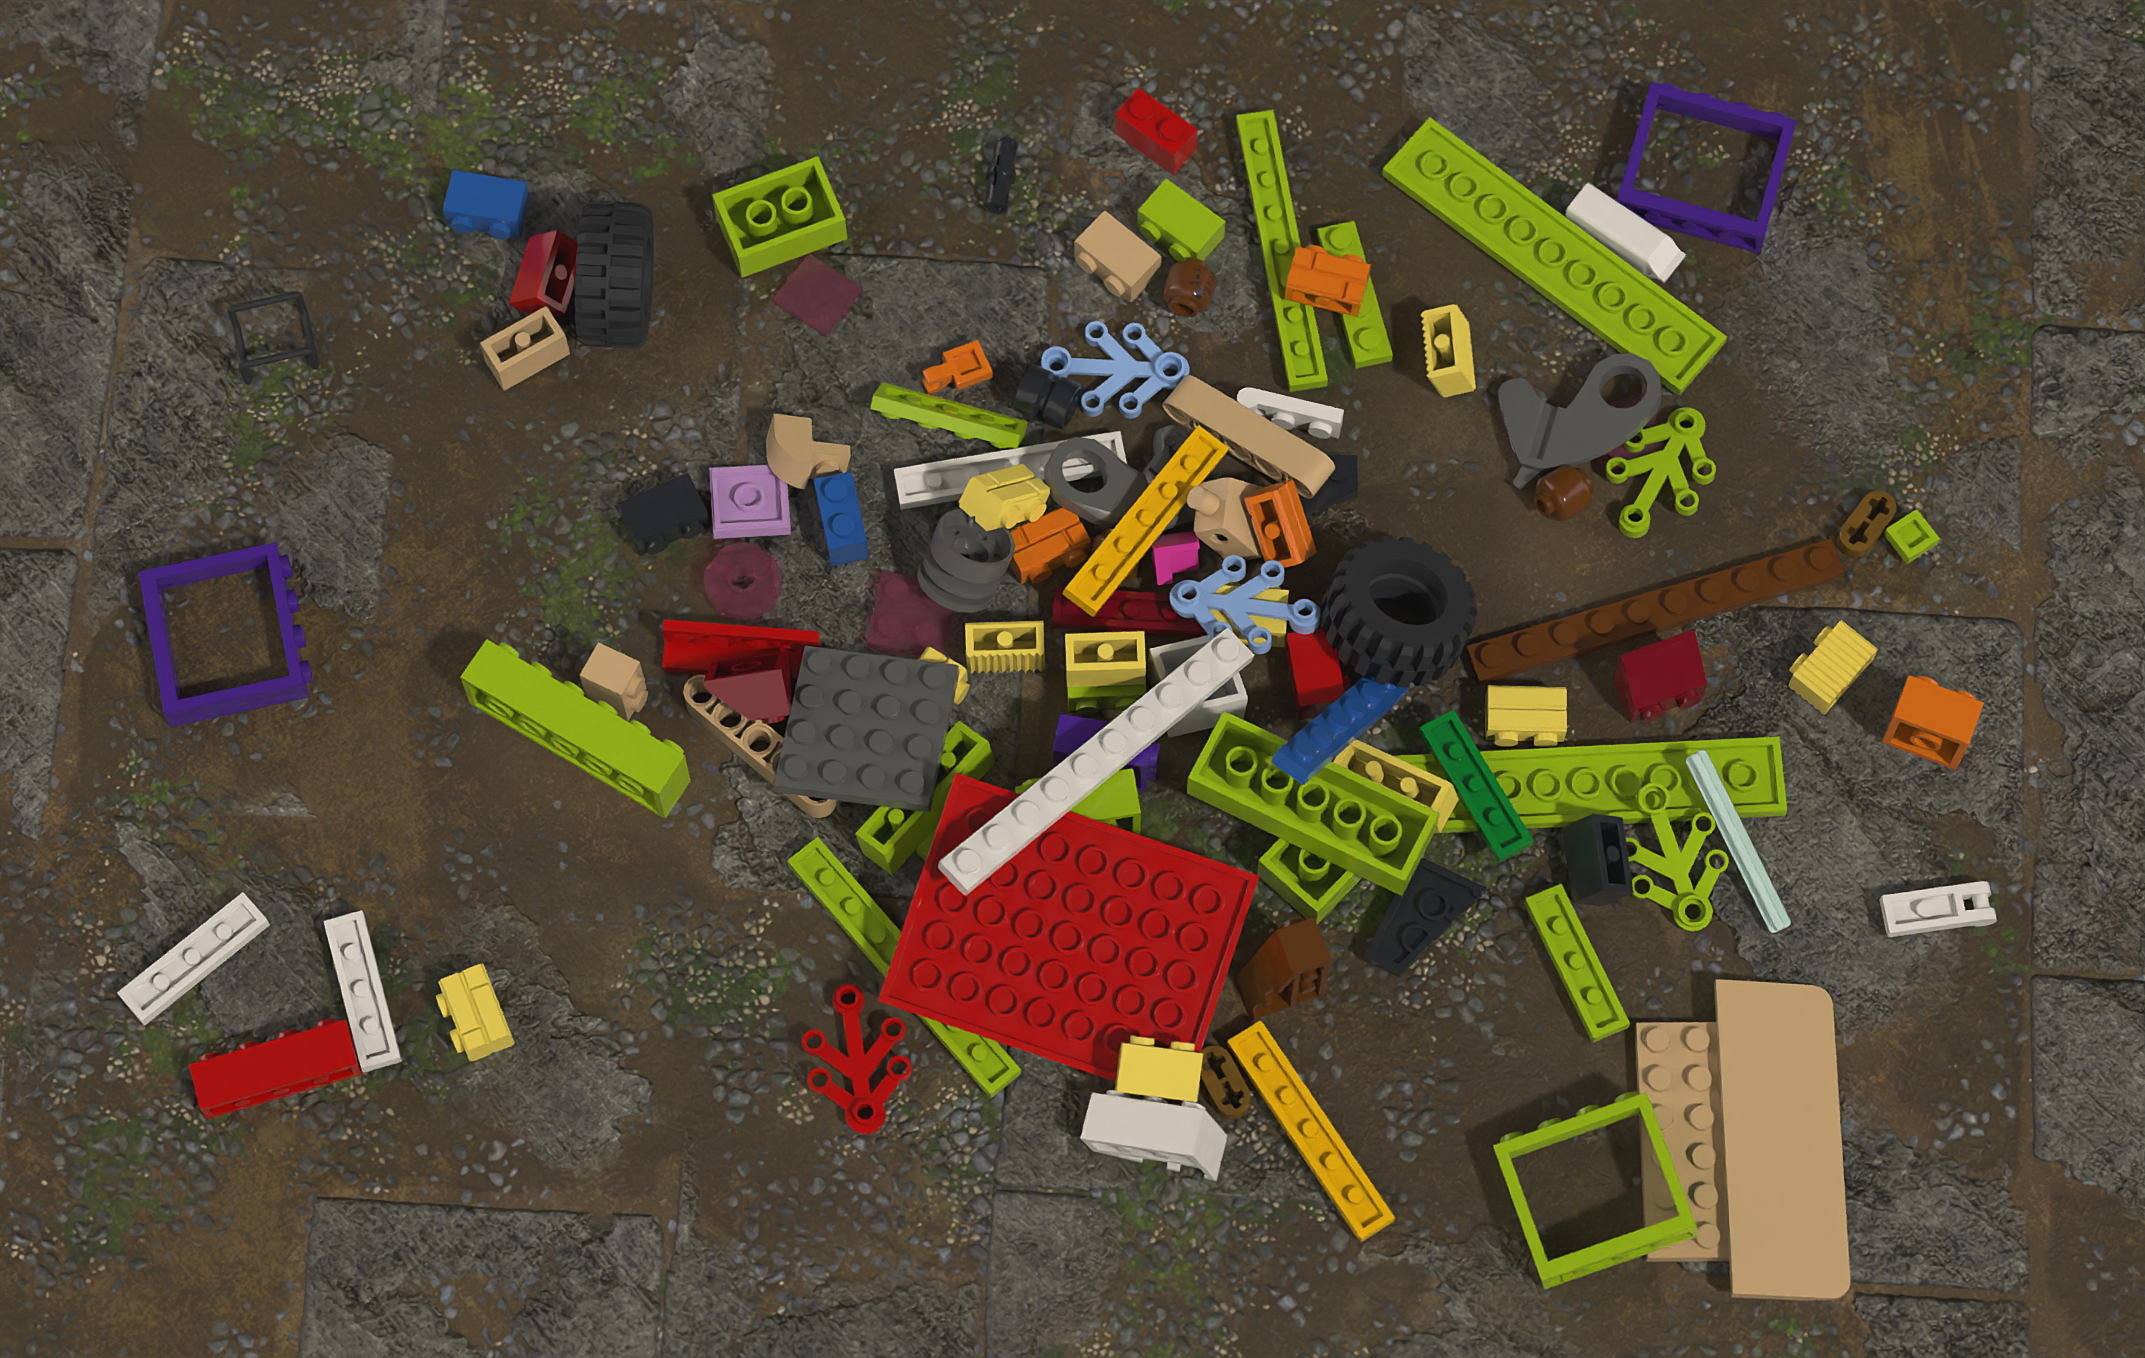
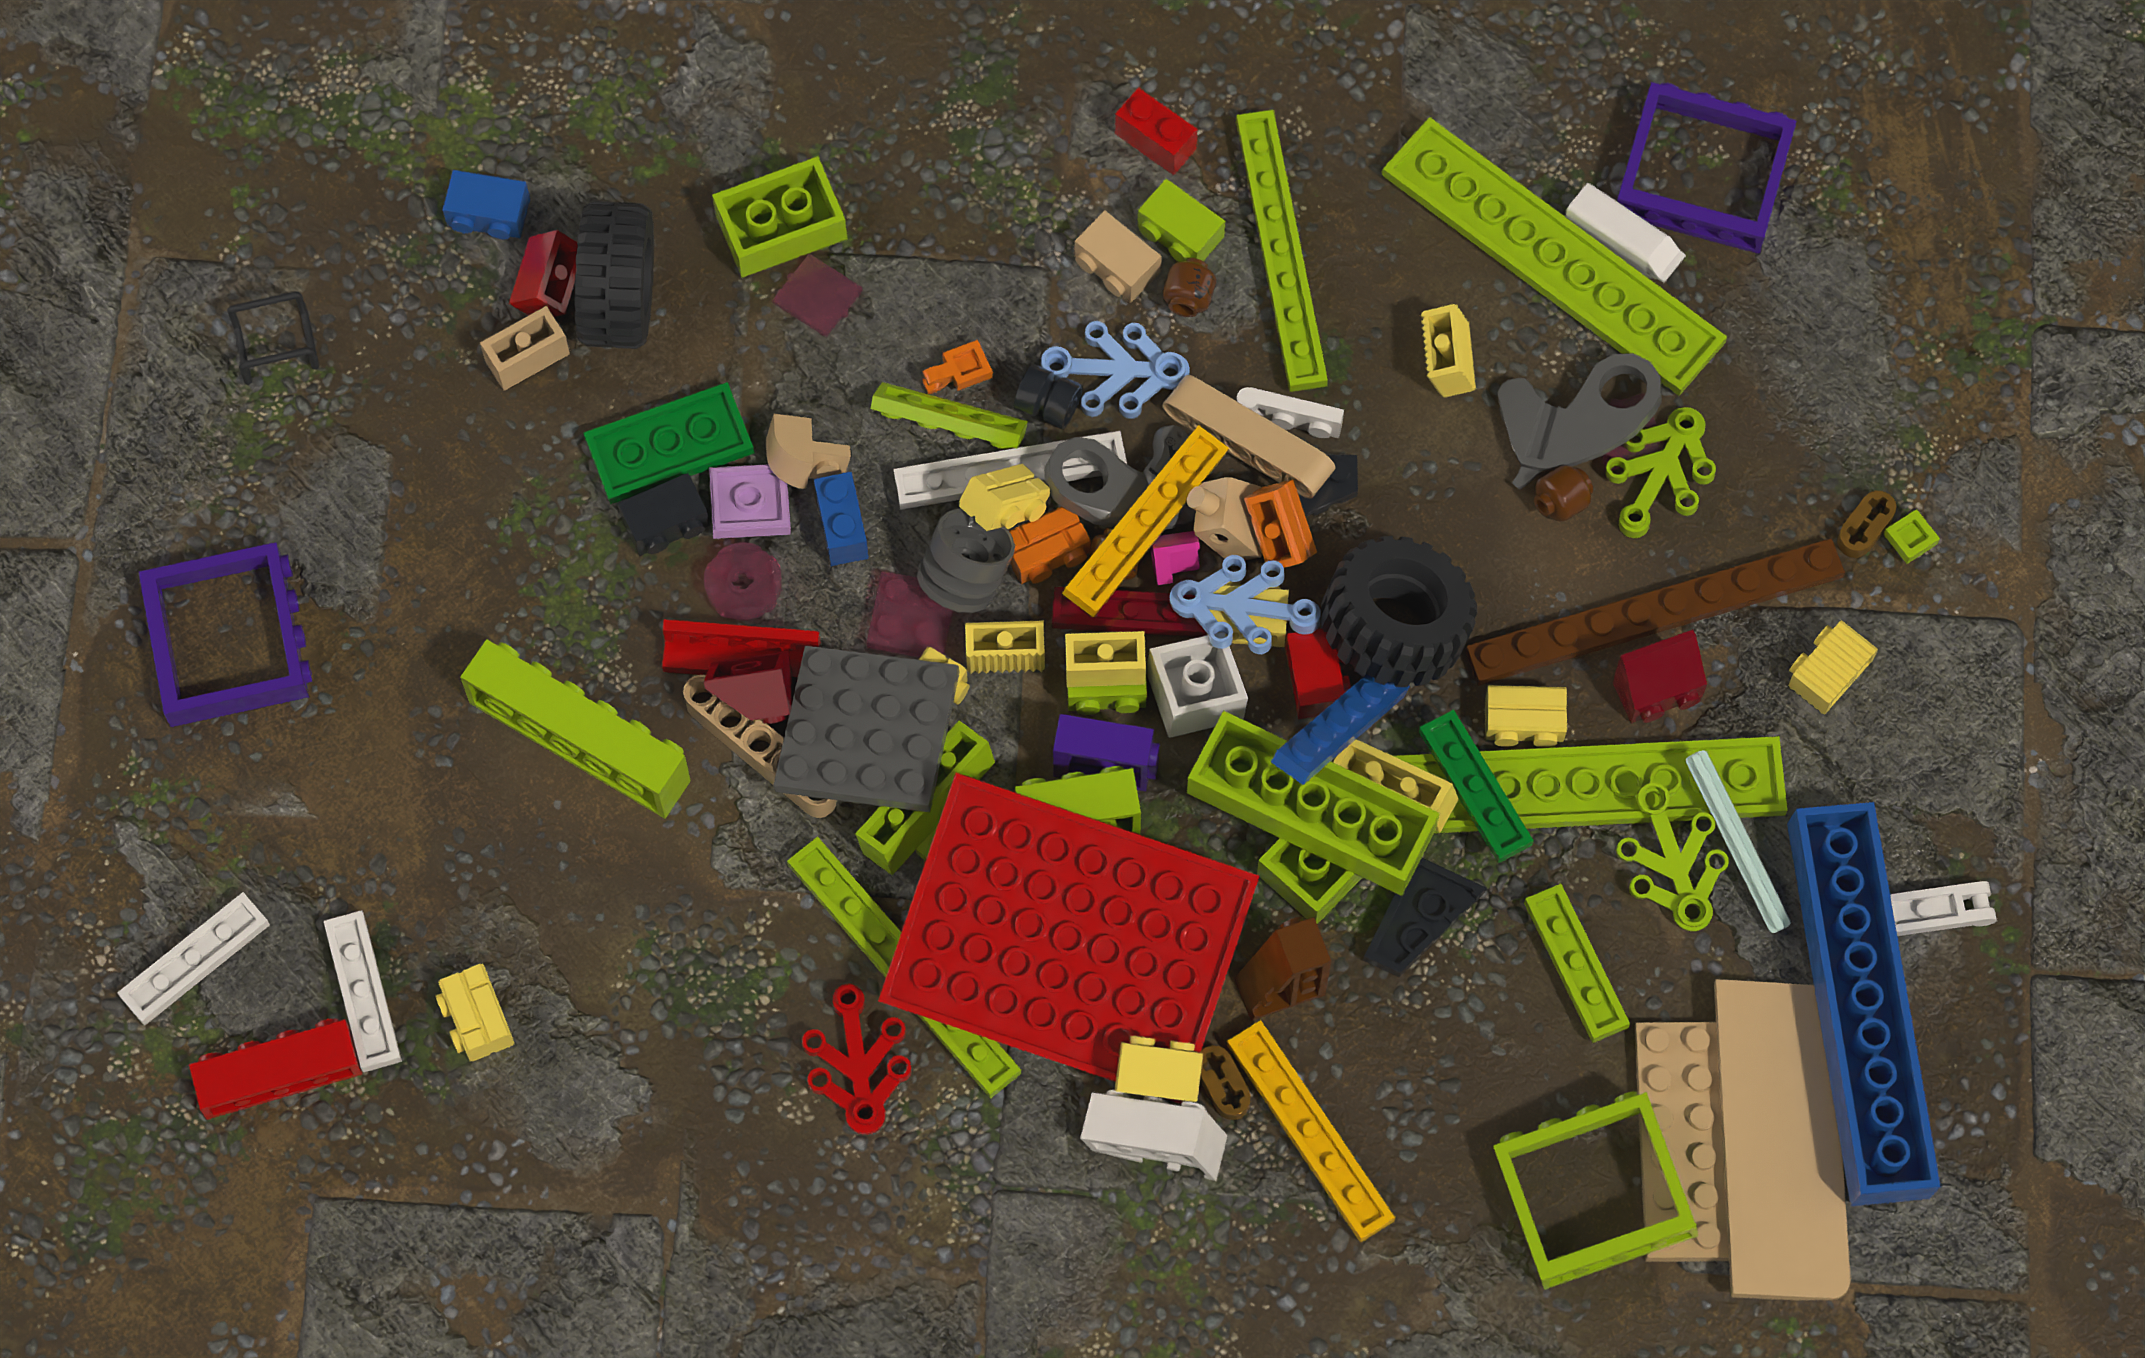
tan brick [580,642,648,721] -> none
white plate [938,627,1254,896] -> none
black pin [984,137,1019,214] -> none
orange brick [1285,245,1371,317] -> none
lime plate [1317,221,1393,369] -> none
black brick [1562,814,1634,906] -> none
orange brick [1881,675,1984,770] -> none
none -> green plate [584,382,754,504]
none -> blue brick [1787,802,1941,1206]

